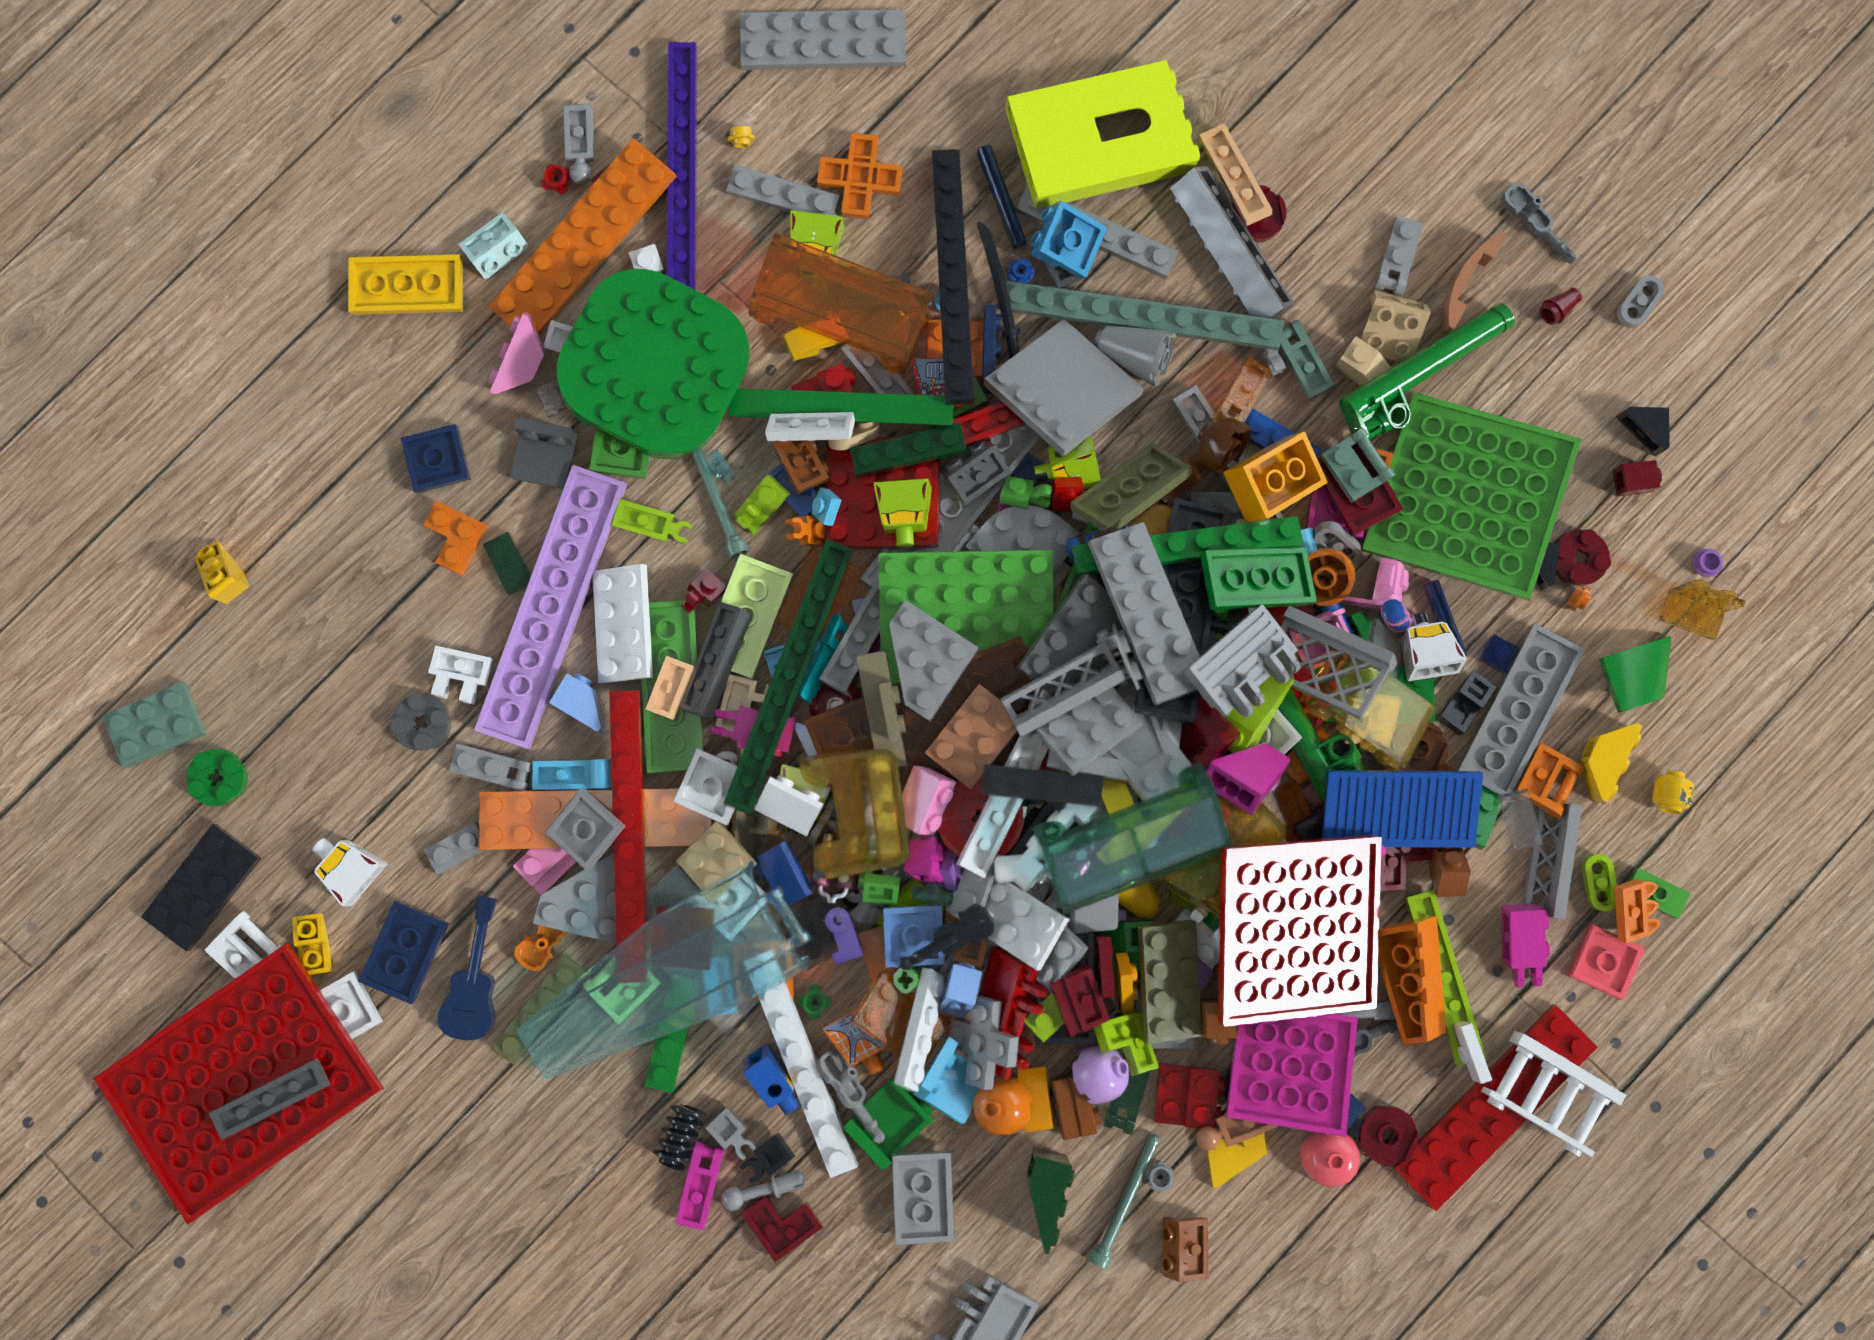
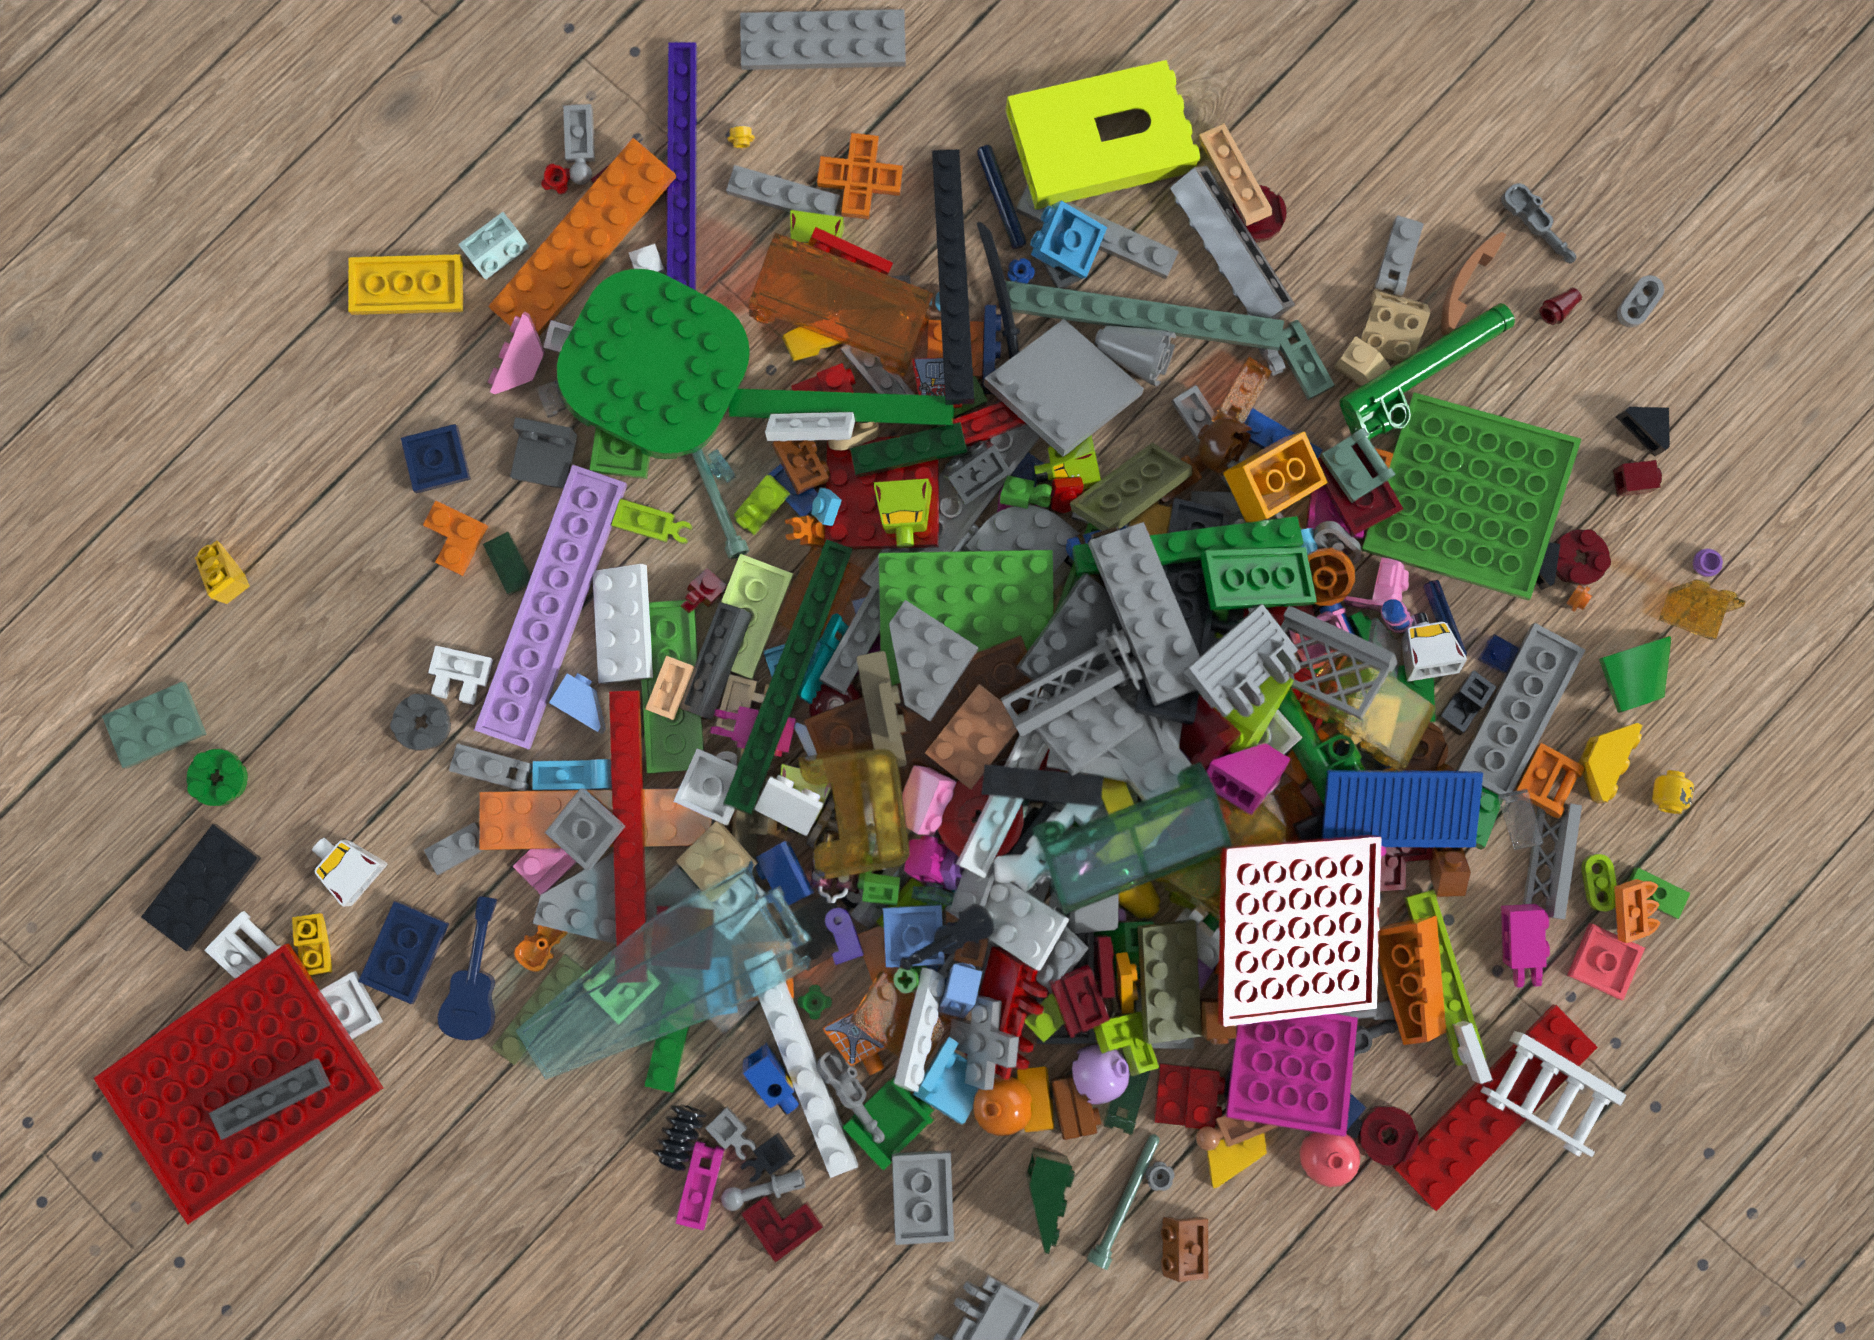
none -> red plate [808,227,893,280]

